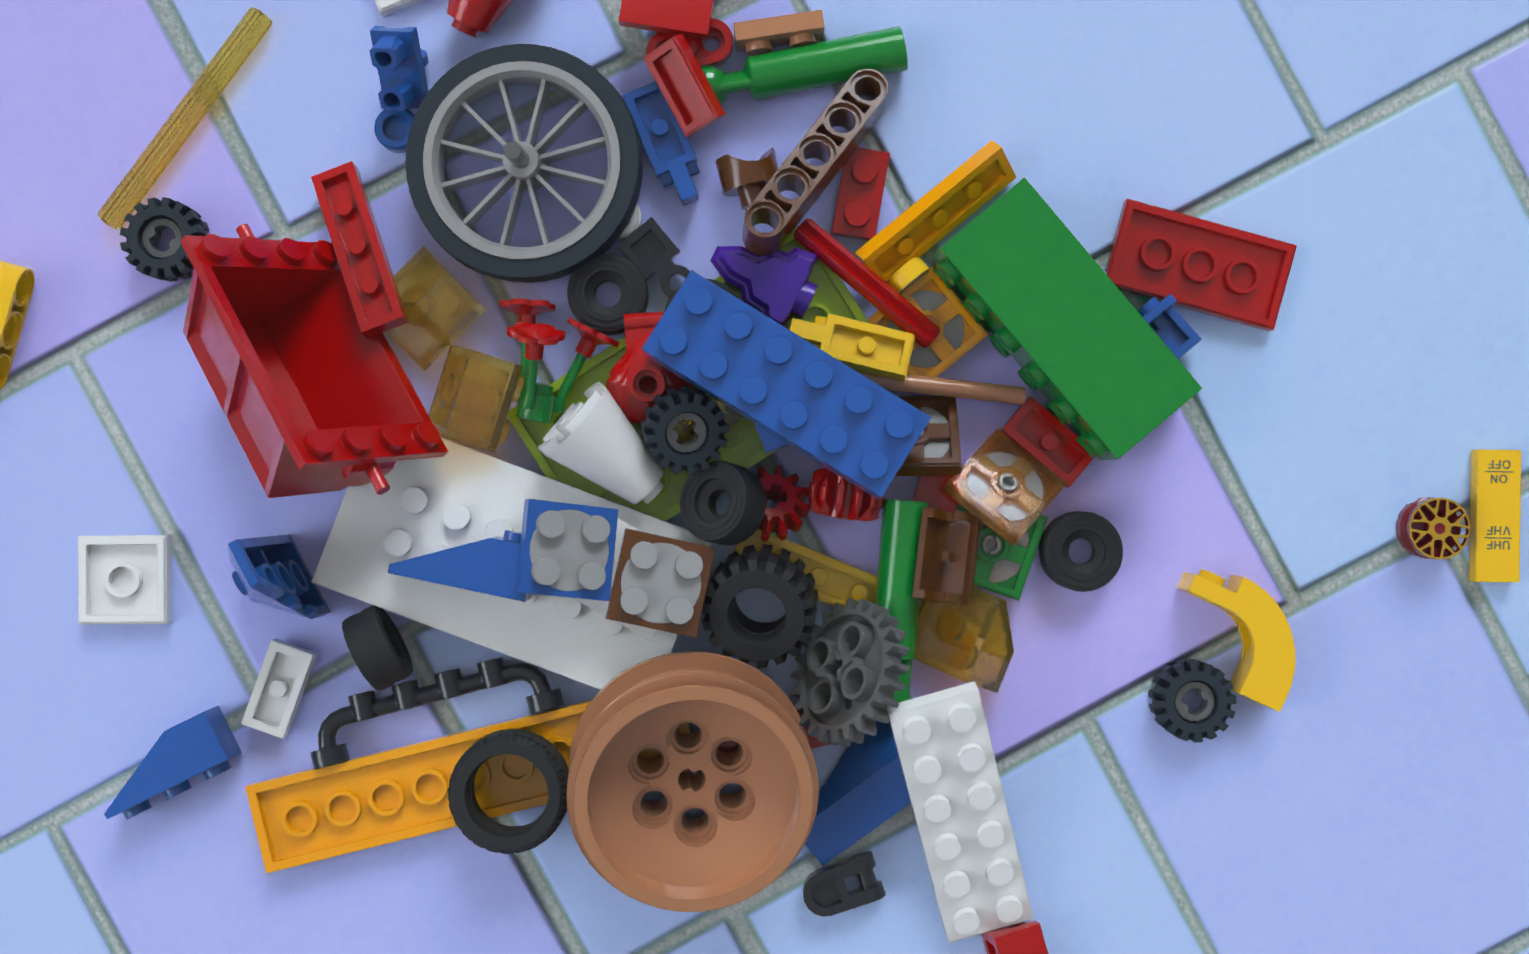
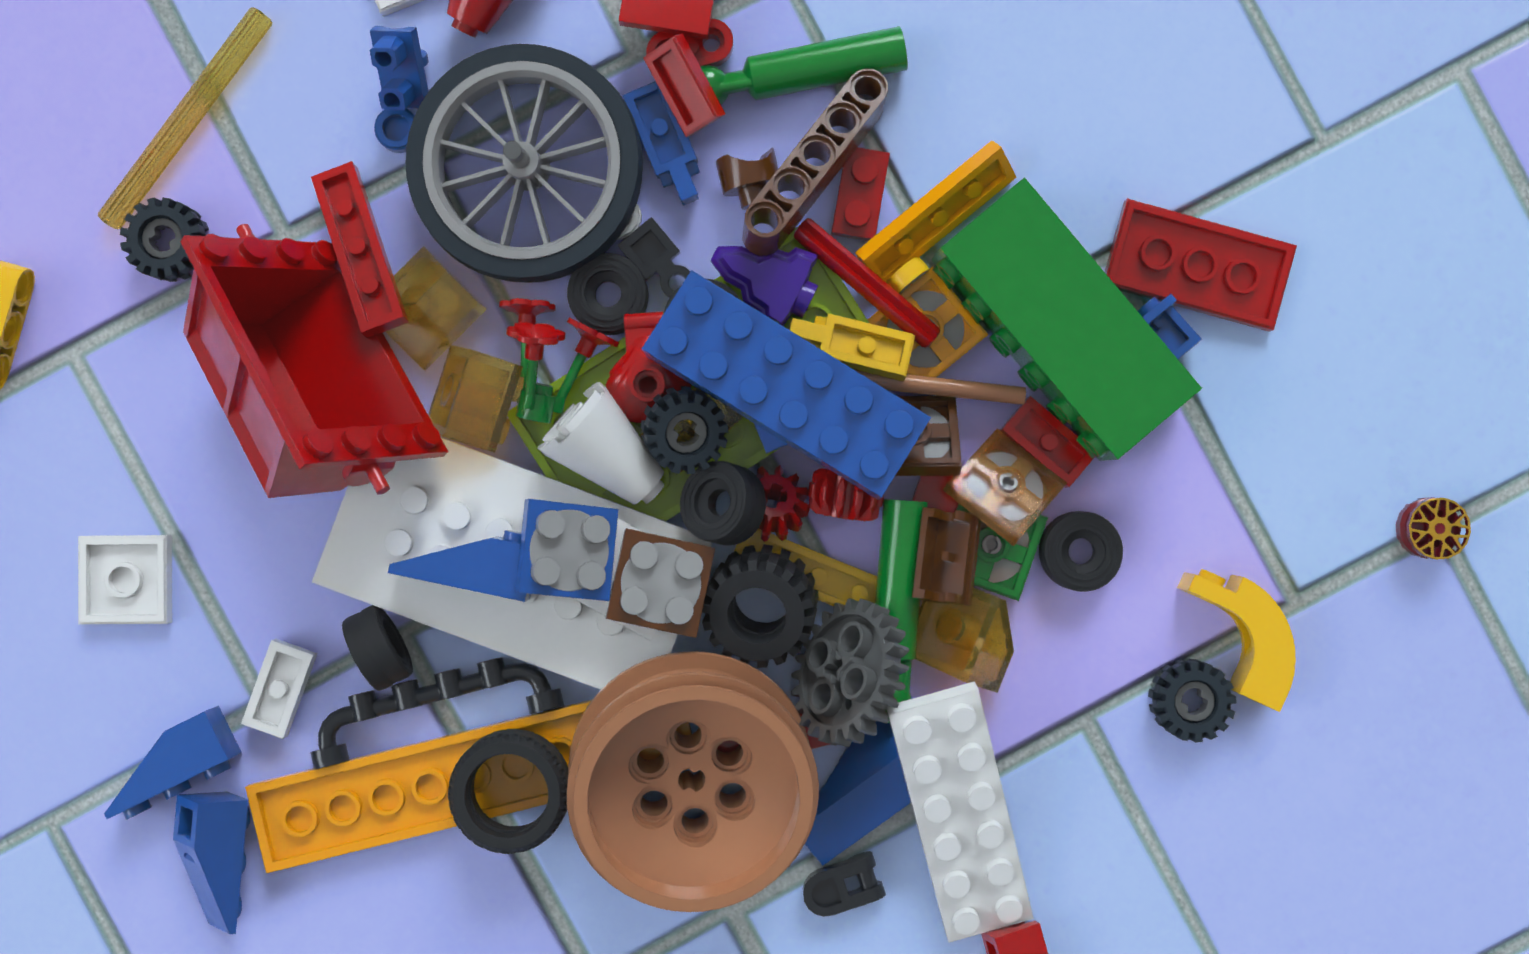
blue wedge [228,534,331,619] -> none
nougat plate [733,10,825,56] -> none
yellow tile [1469,449,1521,582] -> none
none -> blue slope [173,791,250,934]

